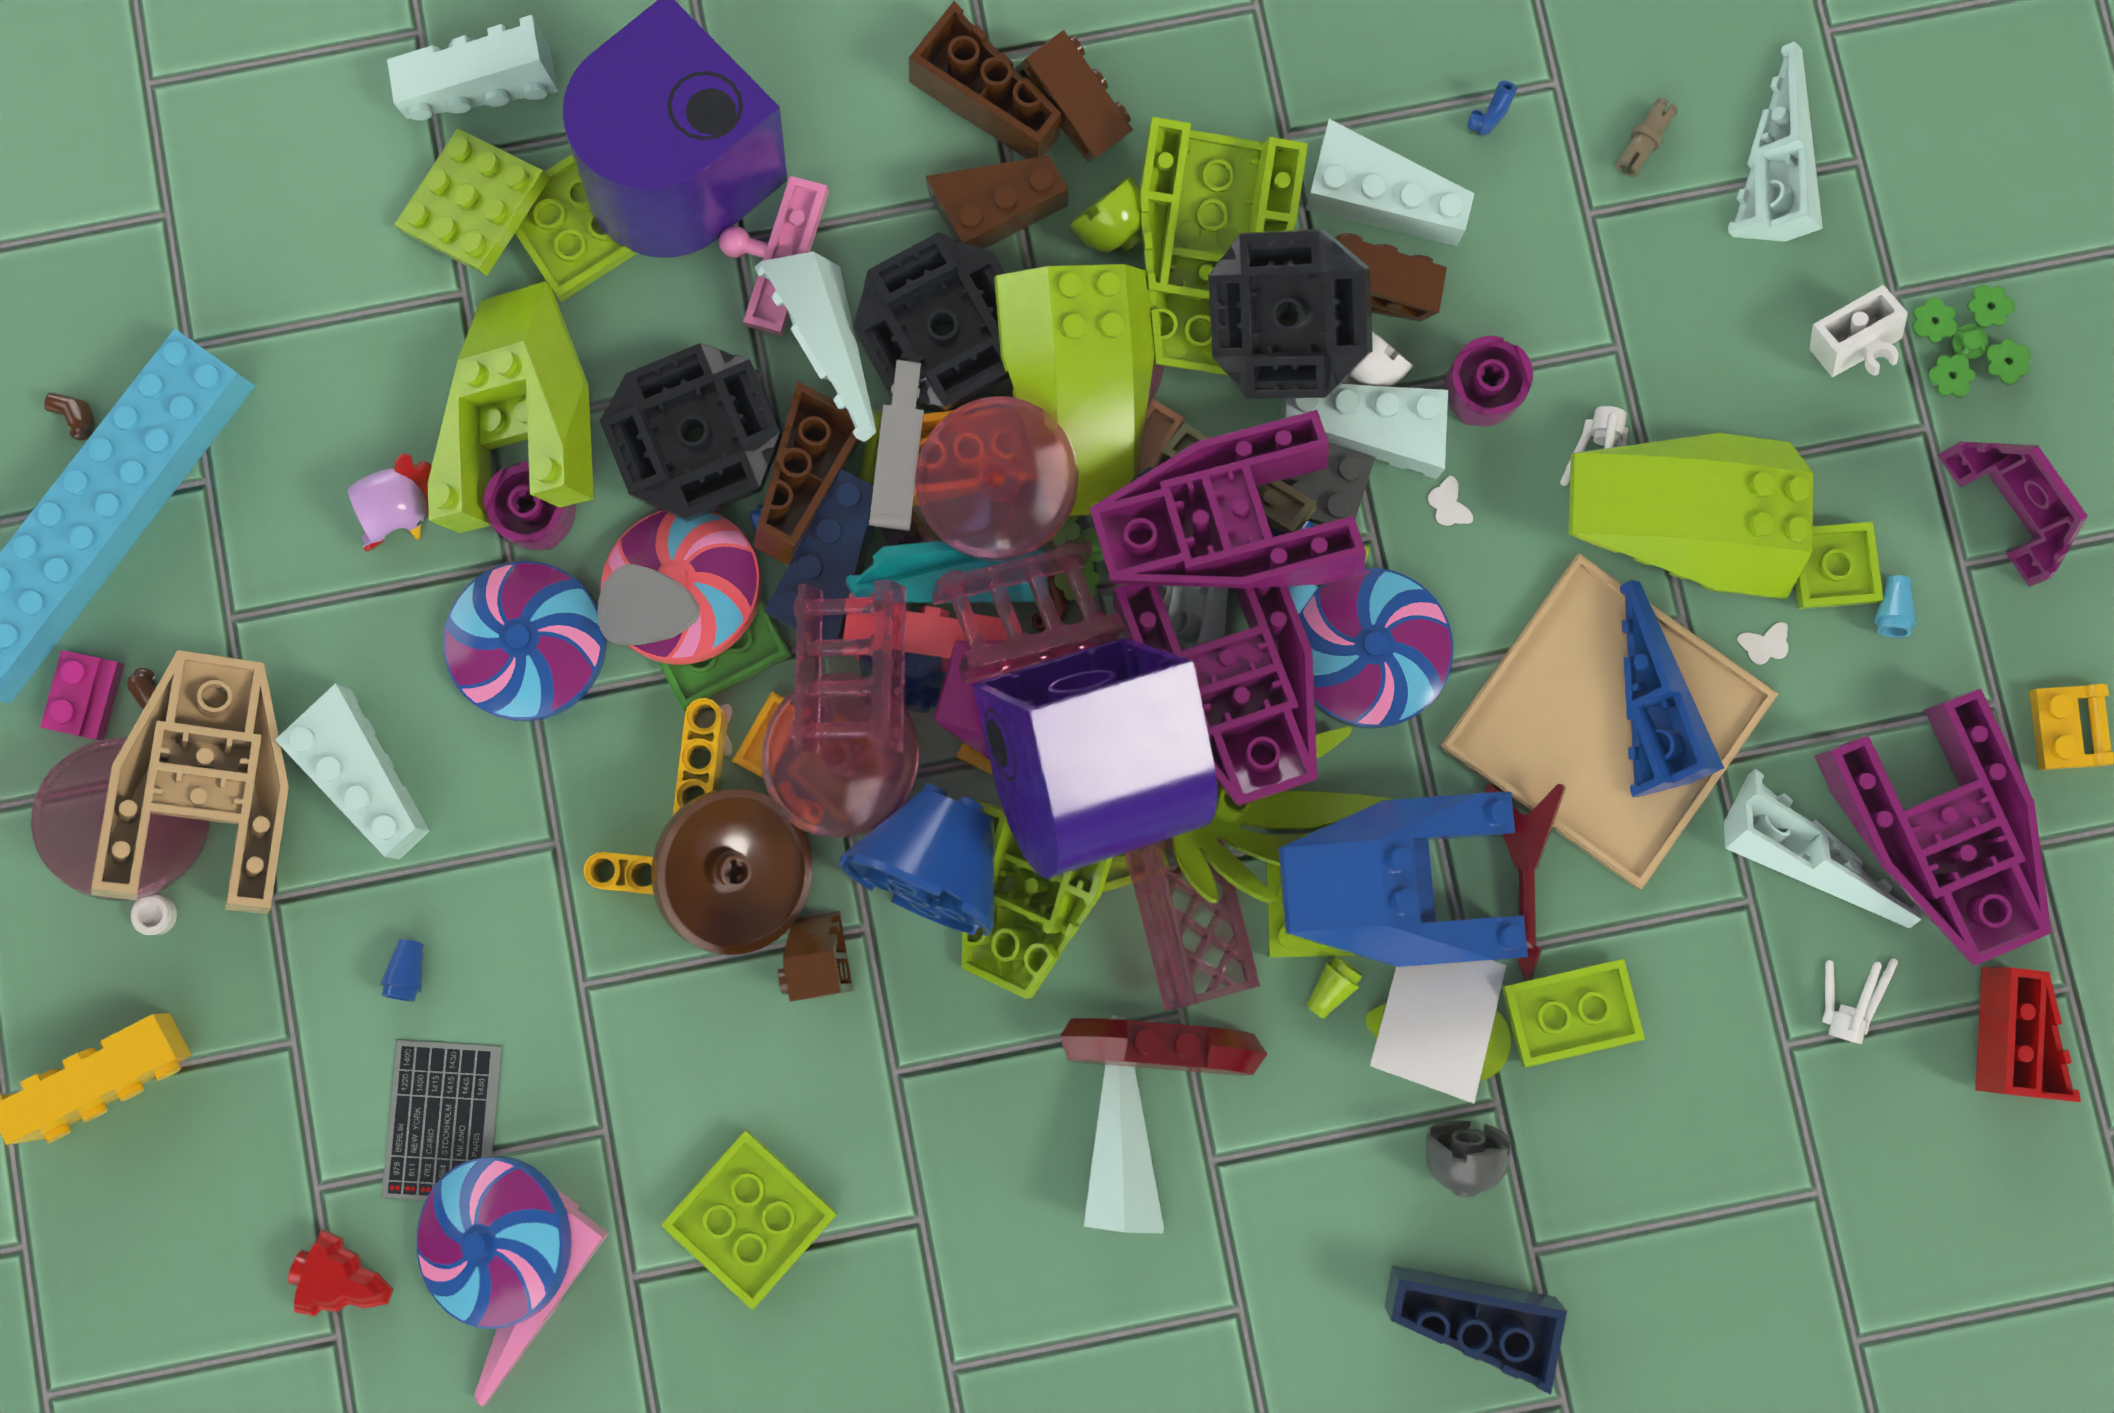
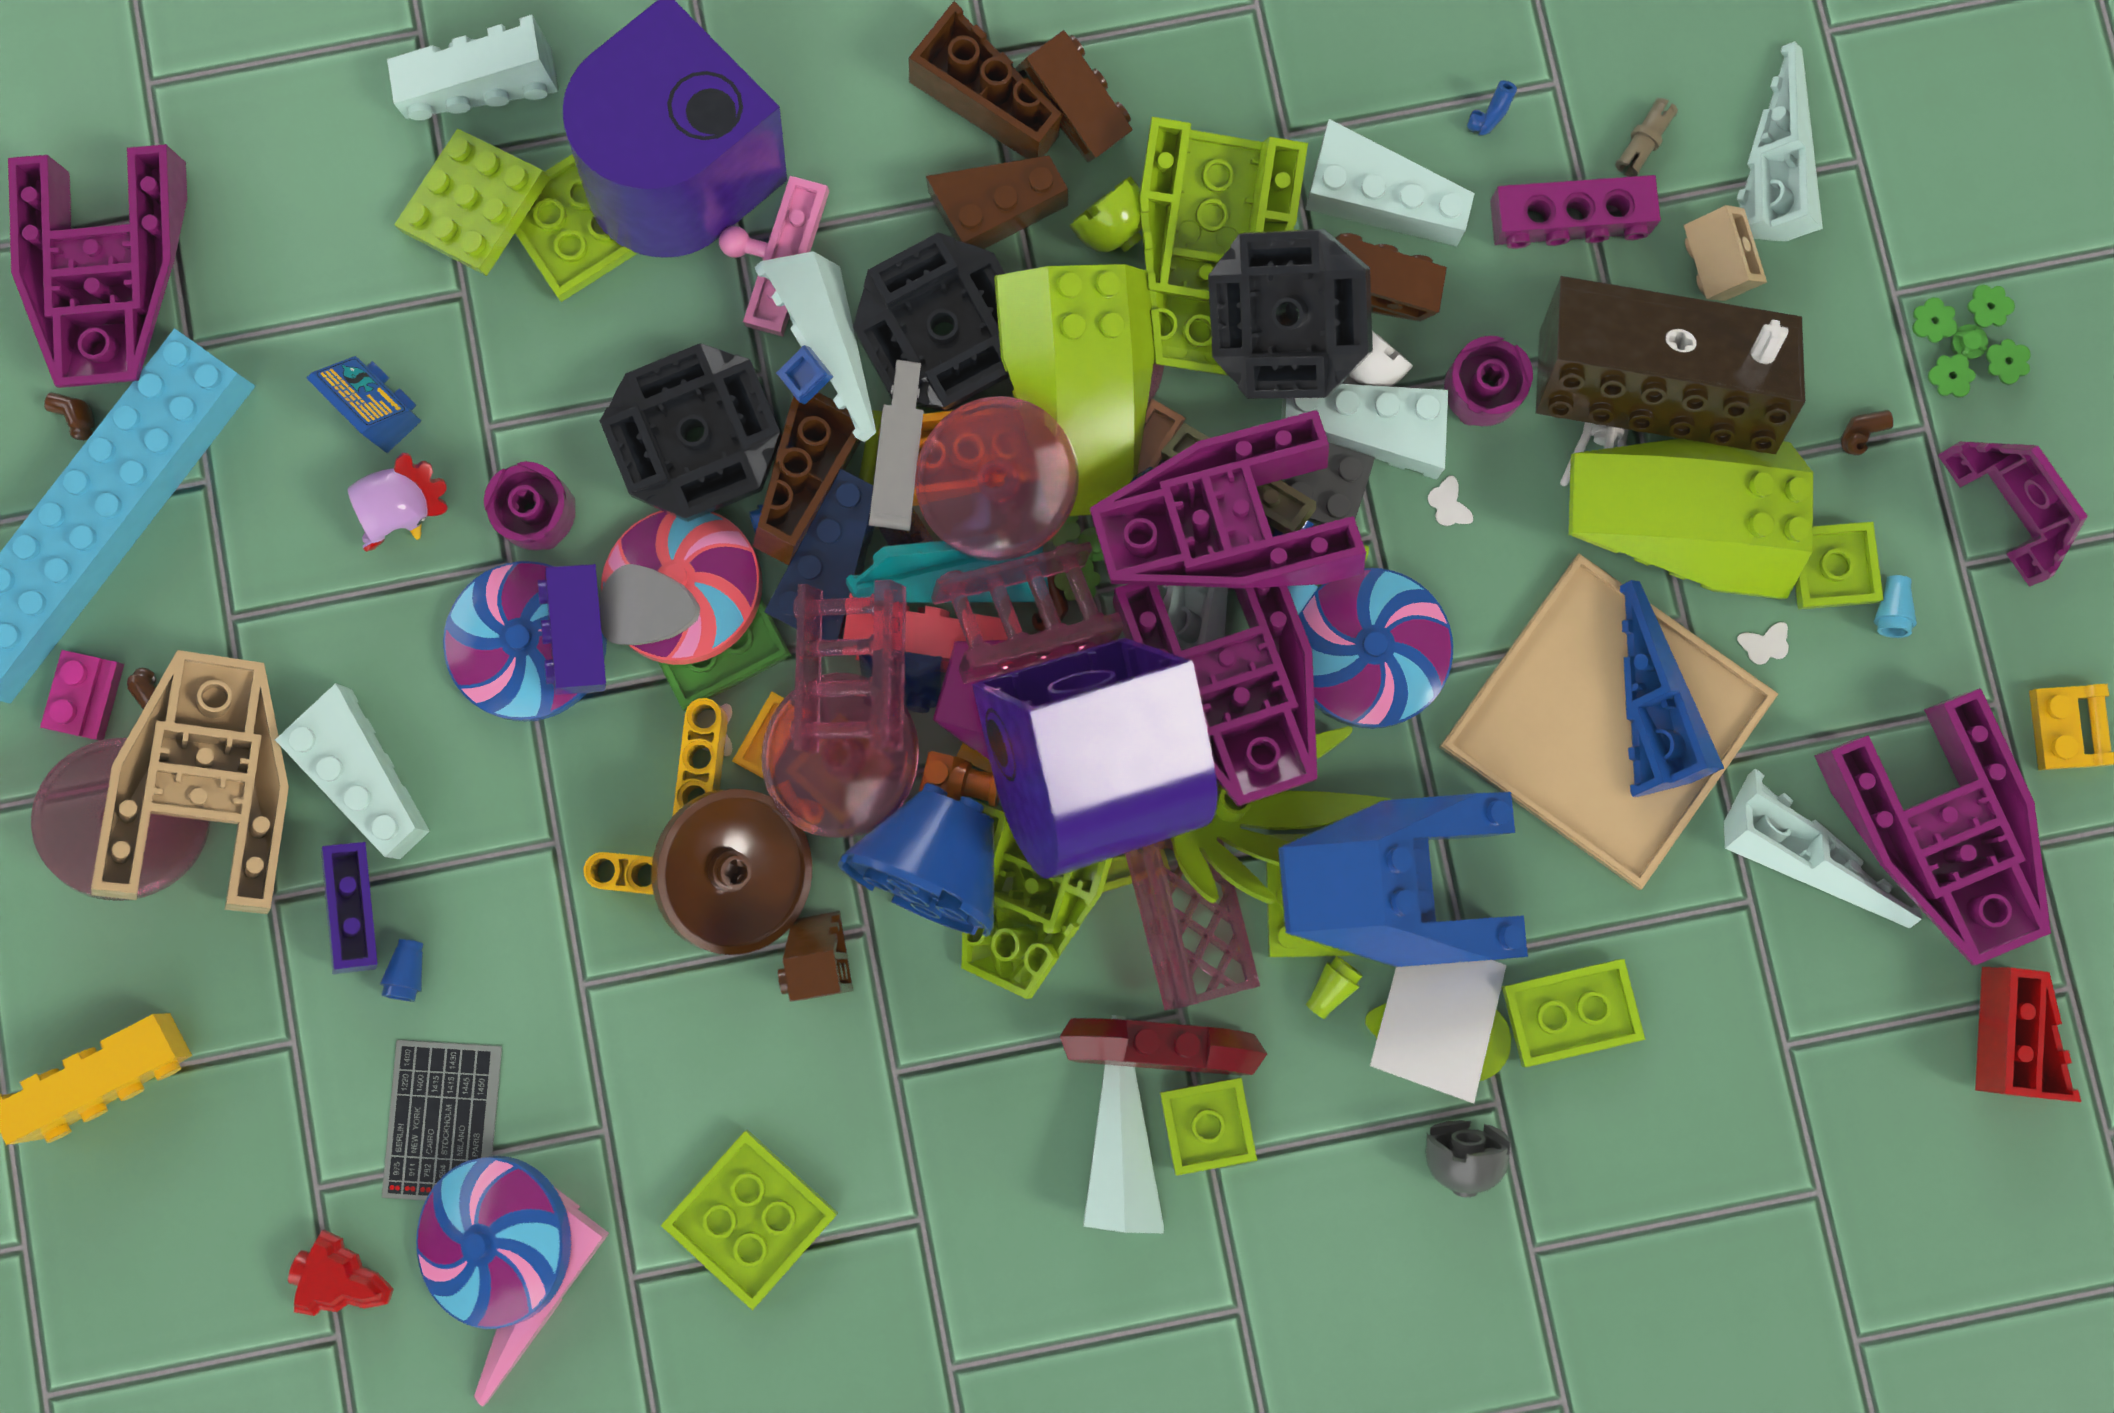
white tile [130,894,177,935] -> none
lime wedge [428,281,594,533] -> none
dark blue wedge [1384,1265,1567,1395] -> none
dark red piece [1485,784,1566,980] -> none
white brick [1809,285,1908,378] -> none
white plant [1822,958,1898,1044] -> none
none -> magenta wedge [8,144,187,388]
none -> slope [306,356,422,453]
none -> dark purple brick [321,842,378,974]
none -> dark purple brick [538,564,606,695]
none -> blue tile [776,345,833,404]
none -> orange connector [919,751,1000,807]
none -> lime plate [1160,1077,1257,1176]
none -> magenta brick [1490,175,1661,249]
none -> dark brown piece [1535,276,1806,455]
none -> tan brick [1684,205,1767,301]
none -> reddish brown arm [1841,410,1893,455]

